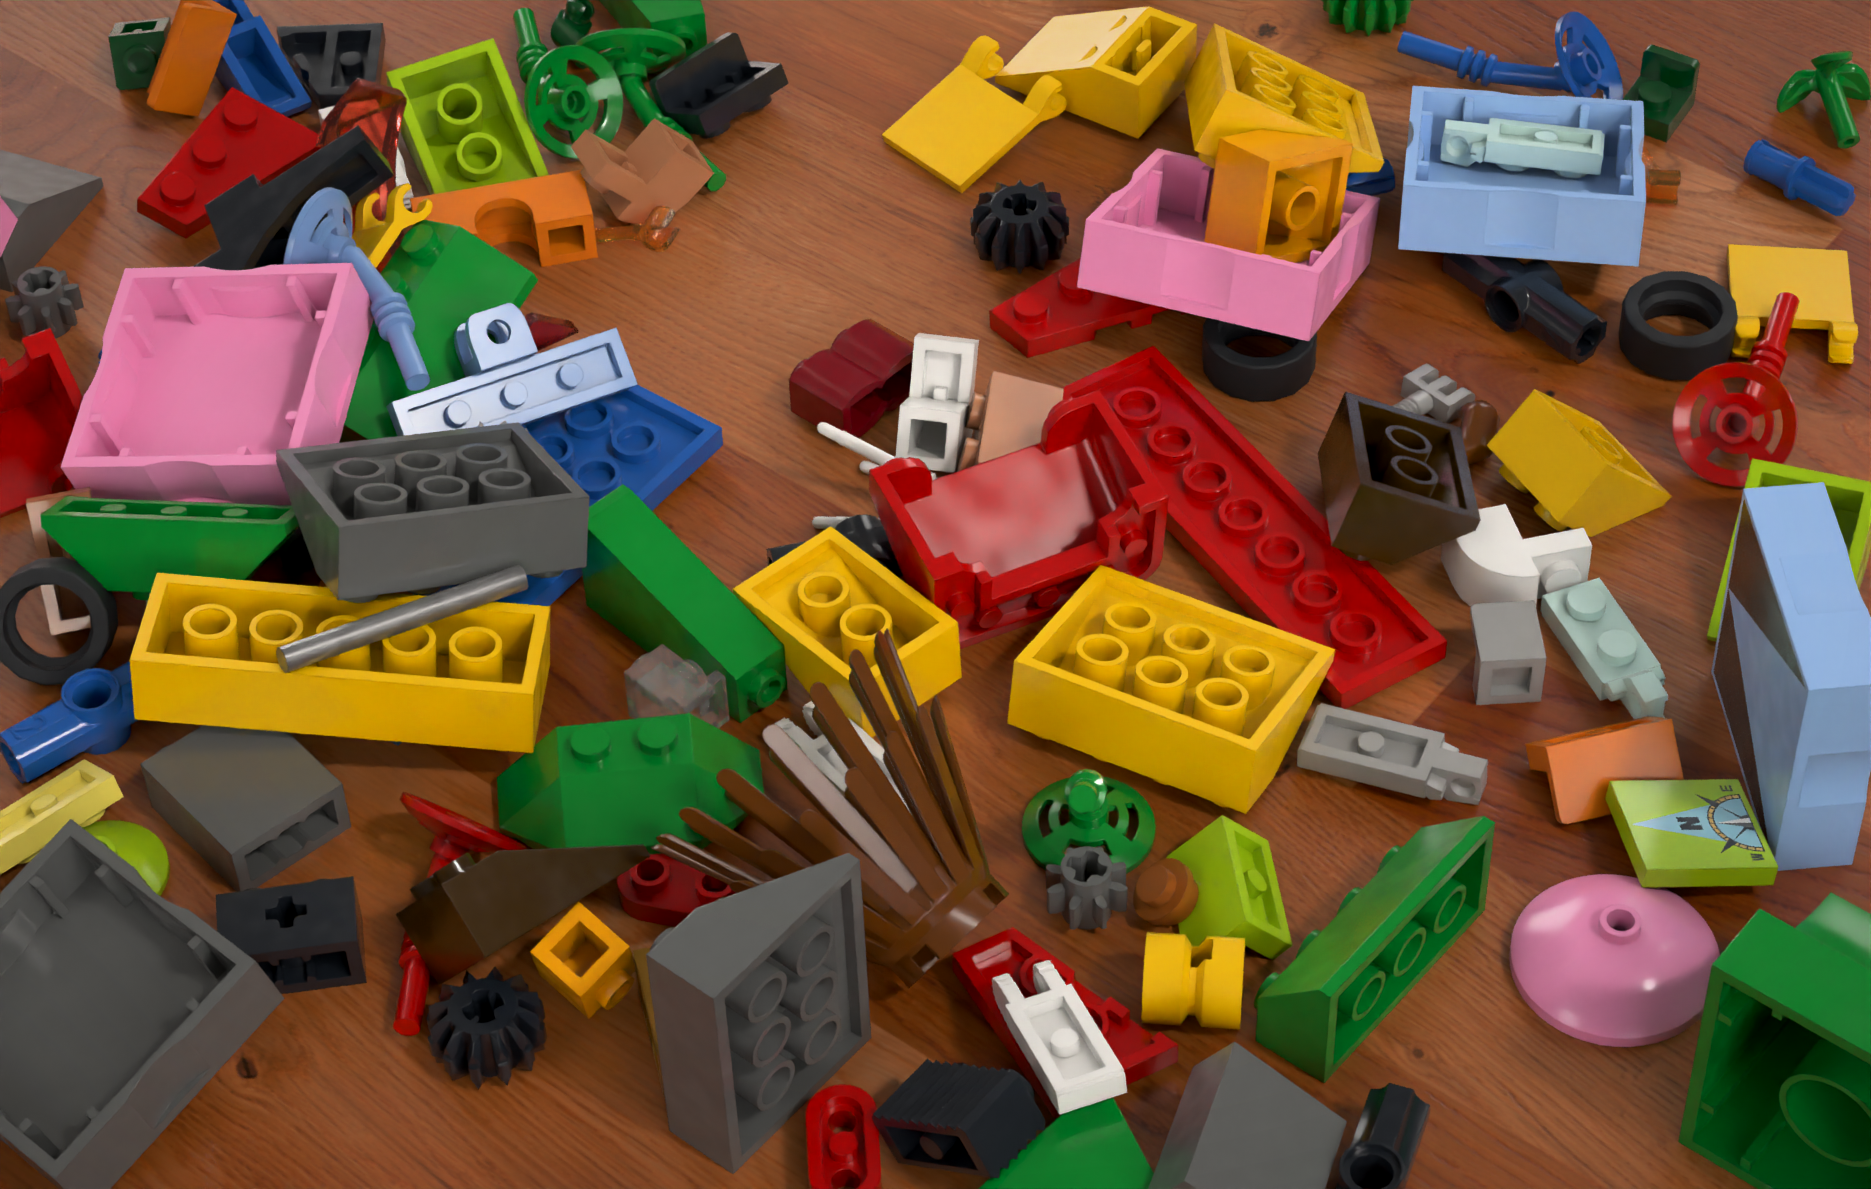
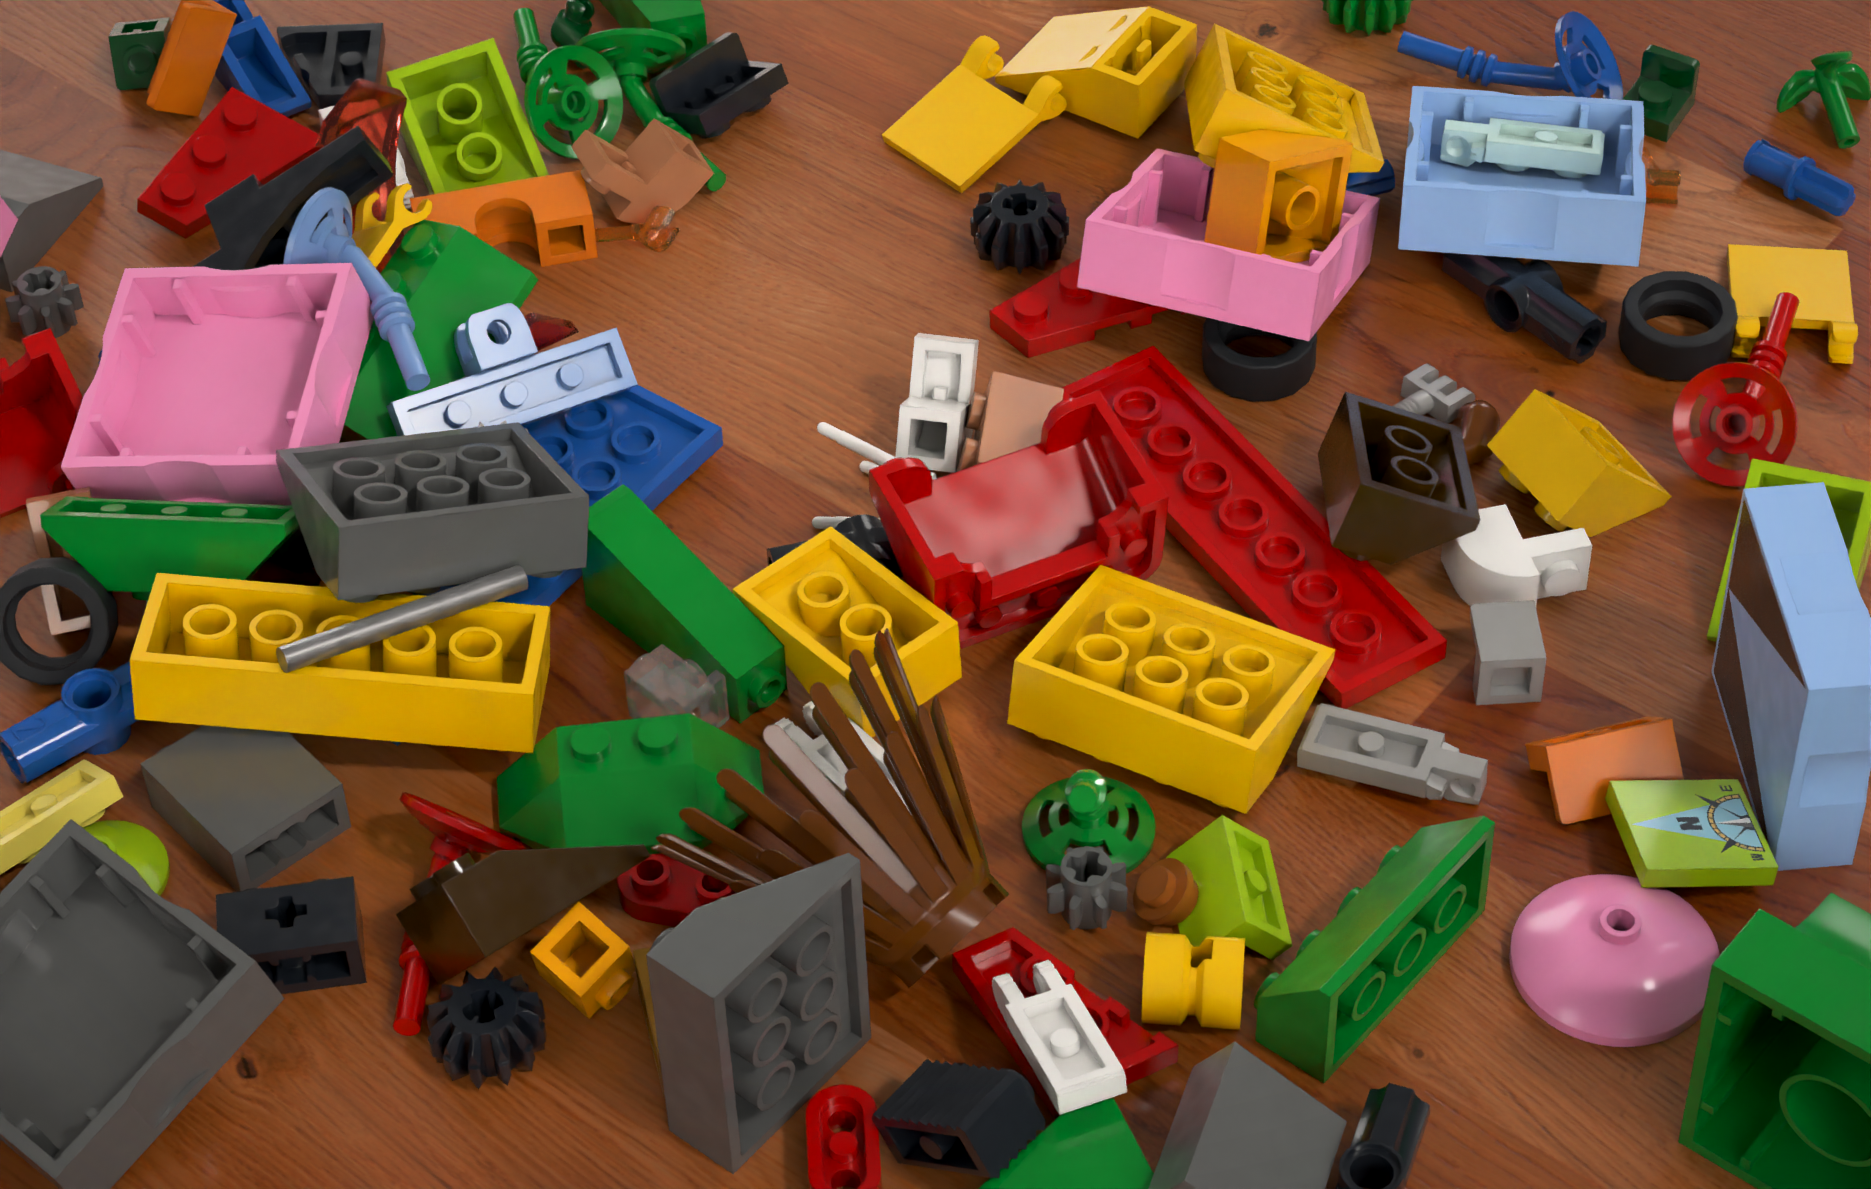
dark red brick [789,319,914,438] -> none
light aqua hinge [1540,578,1668,719] -> none

